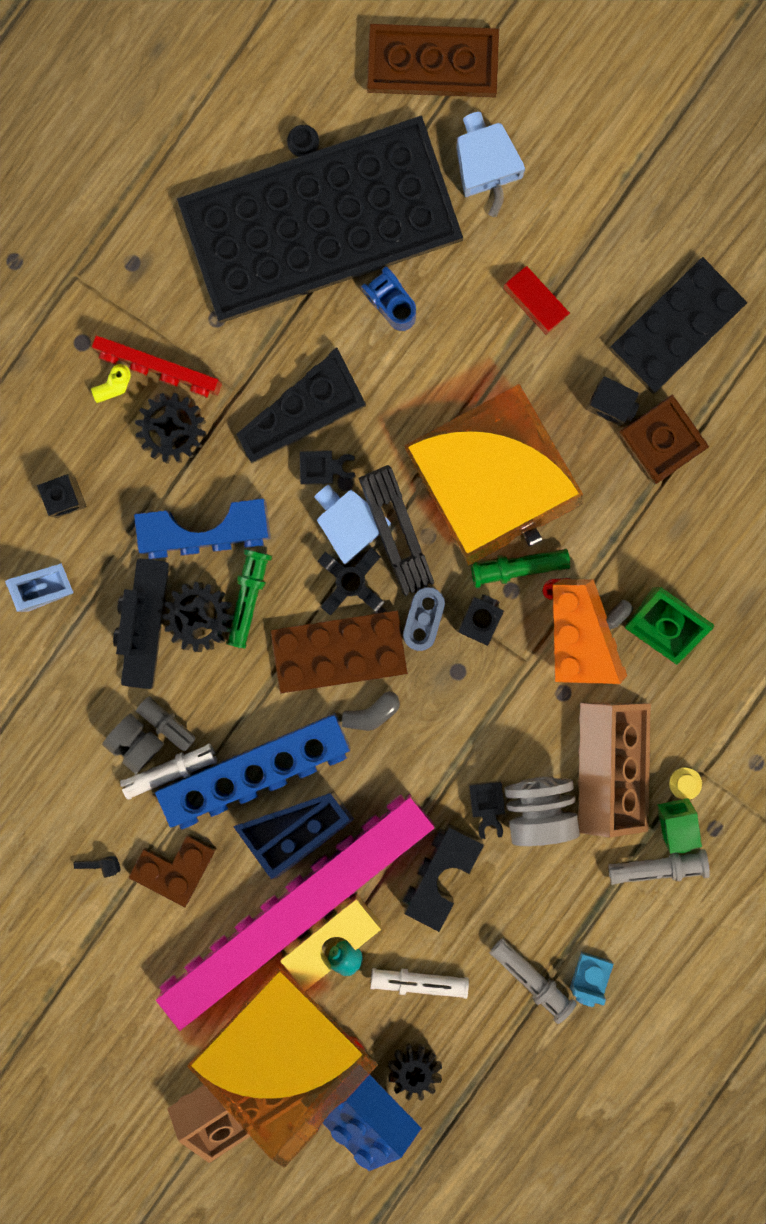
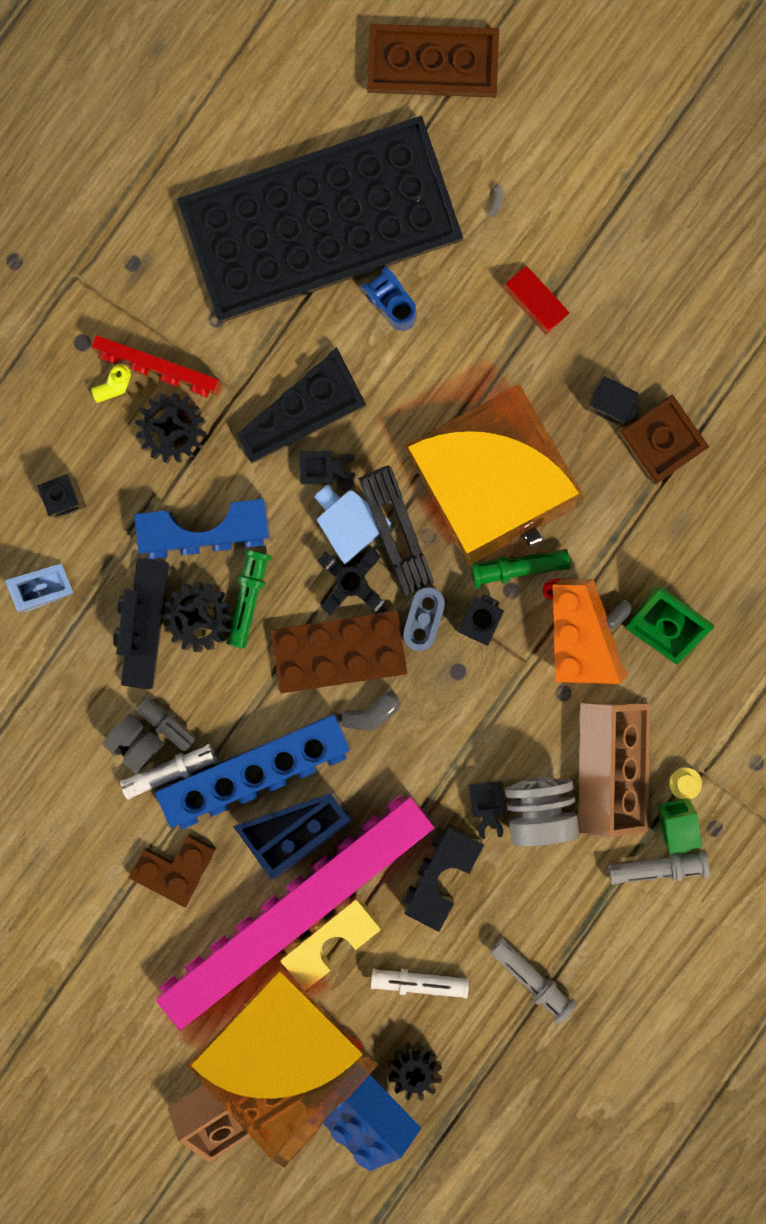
black hand [74,856,121,878] -> none
black plate [287,125,319,157] -> none
teal piece [328,941,363,976] -> none
light blue torso [456,112,525,198] -> none
dark azure bracket [570,951,614,1007] -> none
black plate [609,257,748,394] -> none

